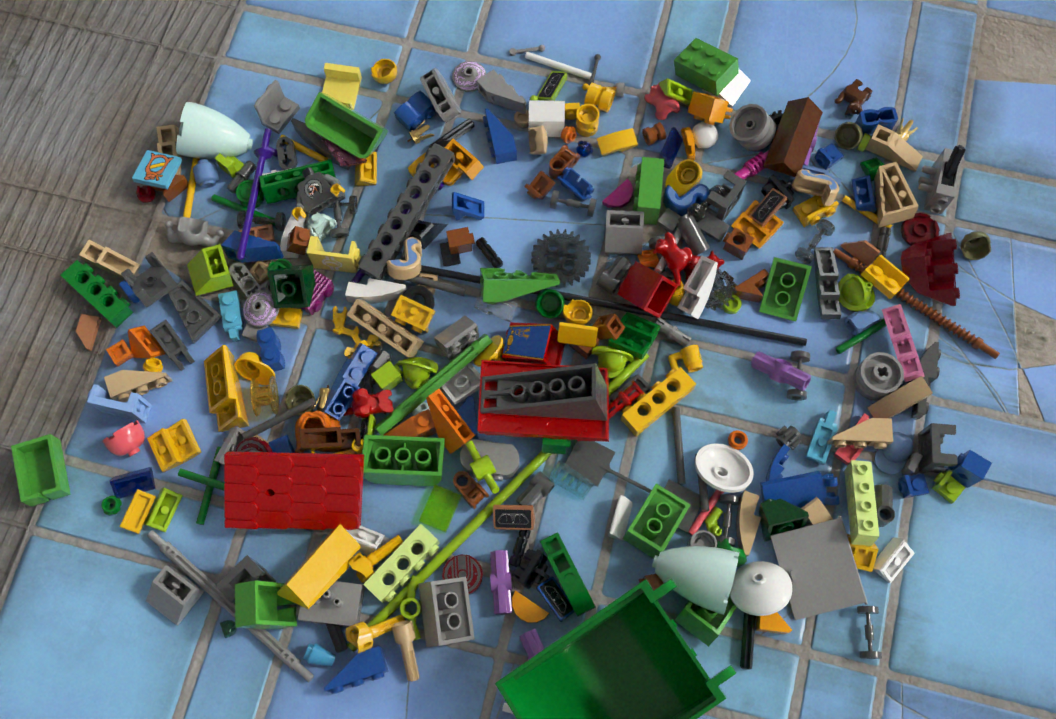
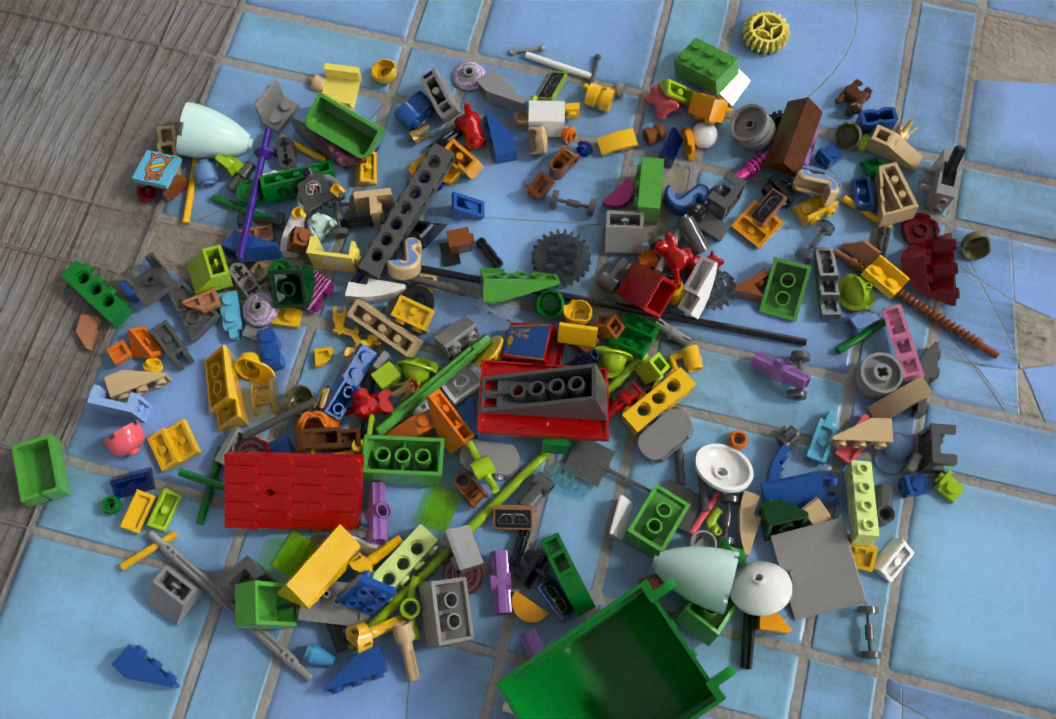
tan slope [79,240,140,278] -> none
light grey piece [165,216,224,247] -> none
clear green hinge [220,620,237,639] -> none
blue hinge [557,167,594,200] -> none
yellow wheel [576,104,600,137] -> none
light grey tile [657,208,681,233] -> none
yellow cap [665,159,703,197] -> none
lime tile [722,294,742,314] -> none
dark orange brick [723,228,754,260] -> none
blue brick [948,450,992,488] -> none
none -> blue slope [111,644,181,688]
none -> yellow bar [119,530,178,571]
none -> nougat tile [182,288,222,313]
none -> clear neon green plate [270,529,318,577]
none -> tan piece [308,74,326,92]
none -> yellow tile [314,347,334,369]
none -> blue plate [337,570,396,615]
none -> black axle [340,215,374,229]
none -> tan bracket [354,188,395,230]
none -> medium lavender piece [364,481,391,545]
none -> pearl gold piece [391,378,419,403]
none -> light grey slope [443,525,484,574]
none -> red animal [454,102,487,152]
none -> dark blue pin [565,348,599,366]
none -> lime brick [635,352,670,385]
none -> light grey brick [638,409,693,463]
none -> light yellow gear [742,9,790,55]

